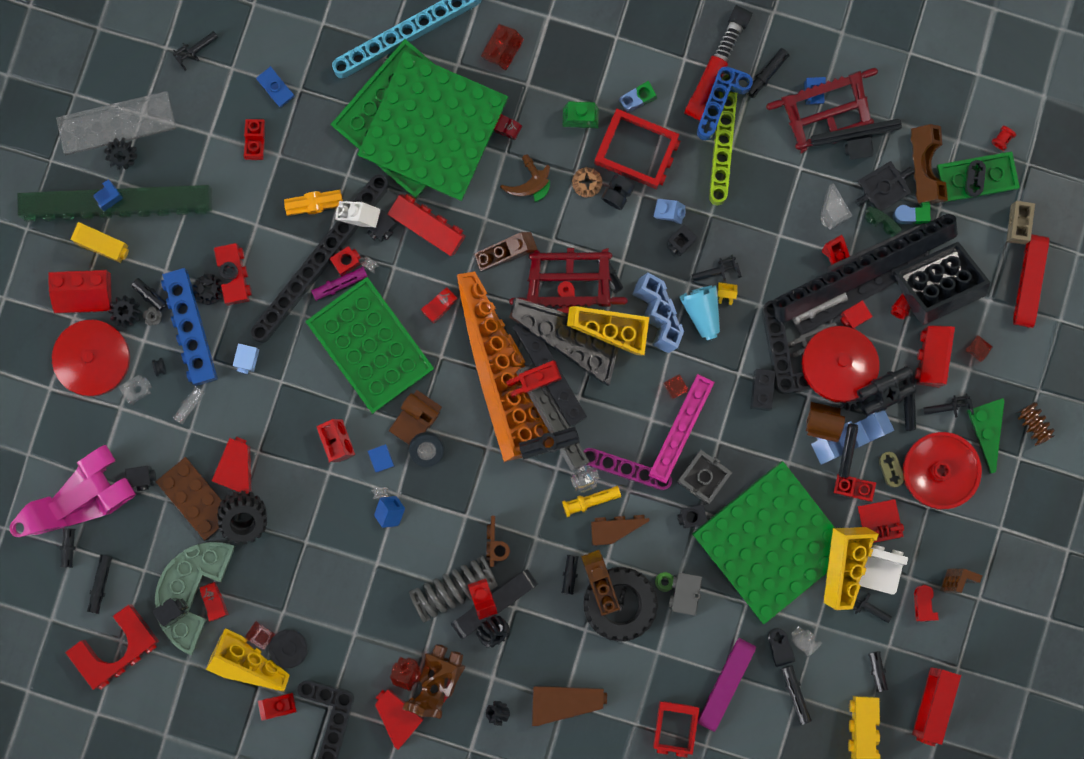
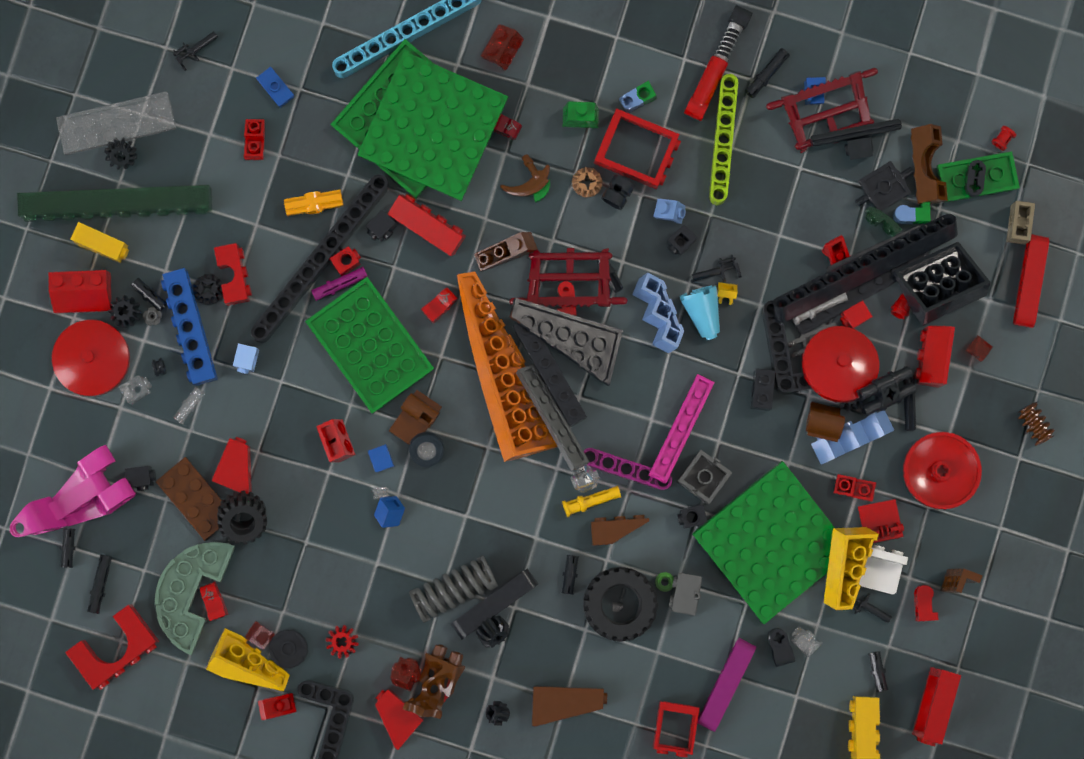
blue panel [94,179,123,211] -> none
black brick [153,598,189,626] -> none
black bush [220,262,239,280] -> none
white slope [335,201,380,228] -> none
clear bush [360,256,379,274] -> none
red slope [468,578,498,620] -> none
reddish brown piece [486,516,510,567] -> none
red hinge [506,360,562,397] -> none
black piece [519,426,580,460] -> none
yellow wedge [567,306,649,355] -> none
reddish brown slope [581,550,620,616] -> none
clear red slope [663,374,689,400] -> none
blue beam [697,67,753,141] -> none
black pin [781,665,812,725] -> none
clear slope [820,183,852,230] -> none
black axle [839,423,858,478] -> none
olive beam [879,452,904,488] -> none
black piece [923,393,974,418] -> none
green wing [967,398,1004,474] -> none
none -> red gear [326,625,359,658]

